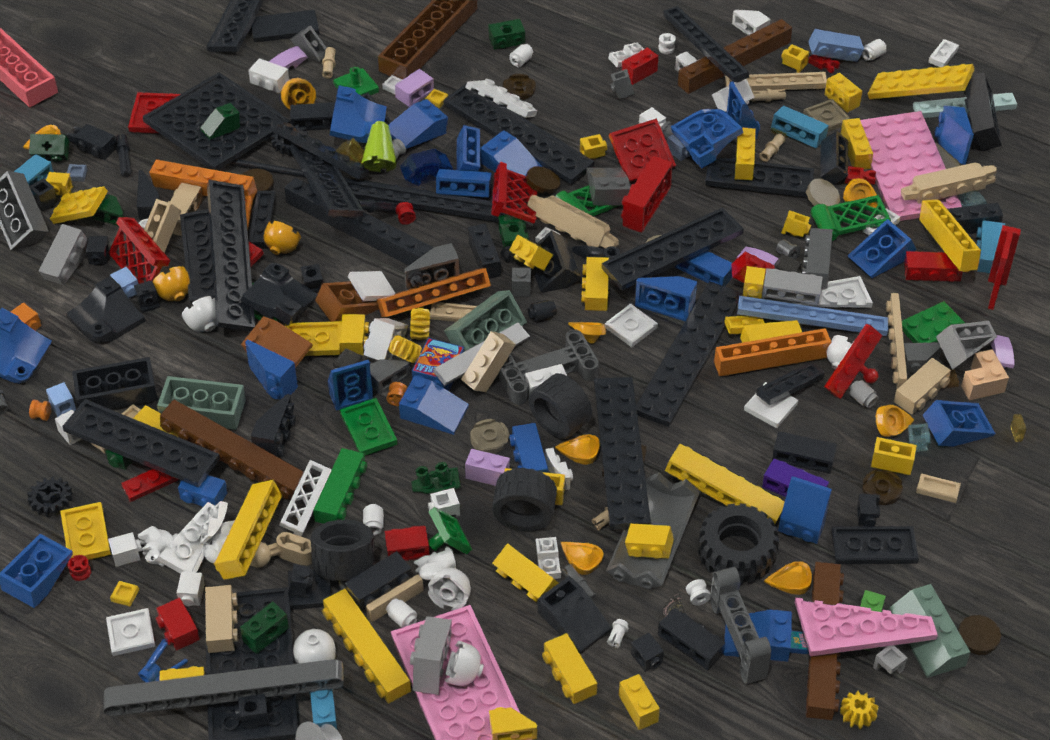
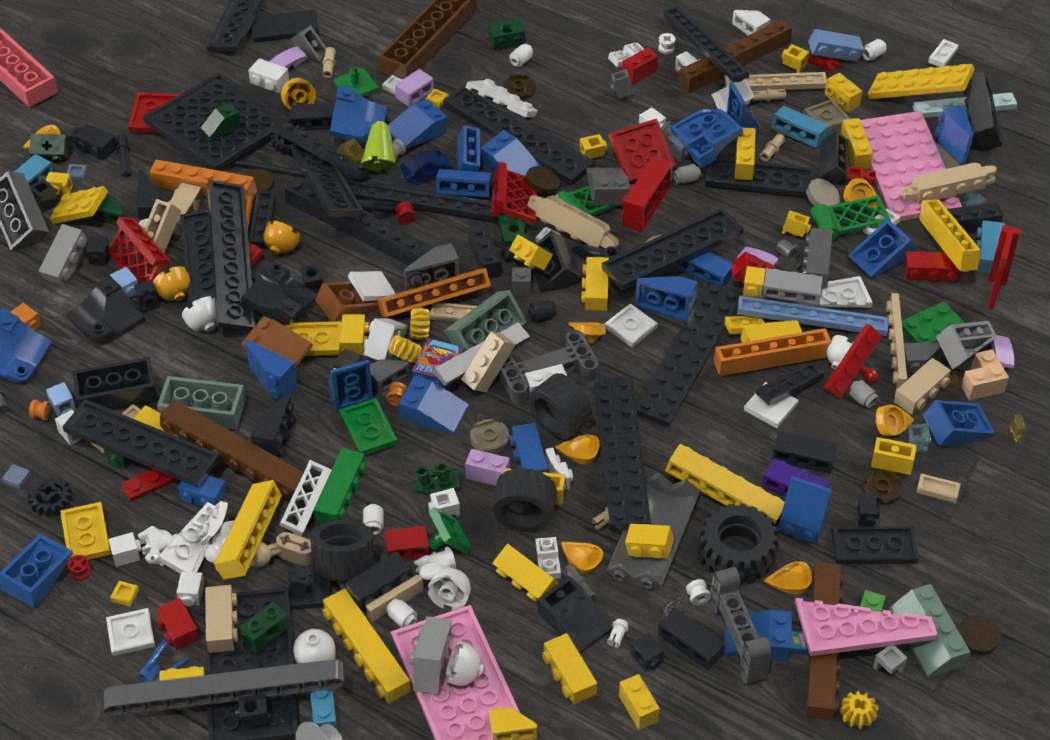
none -> sand blue tile [2,464,31,489]
none -> light grey brick [674,164,701,185]

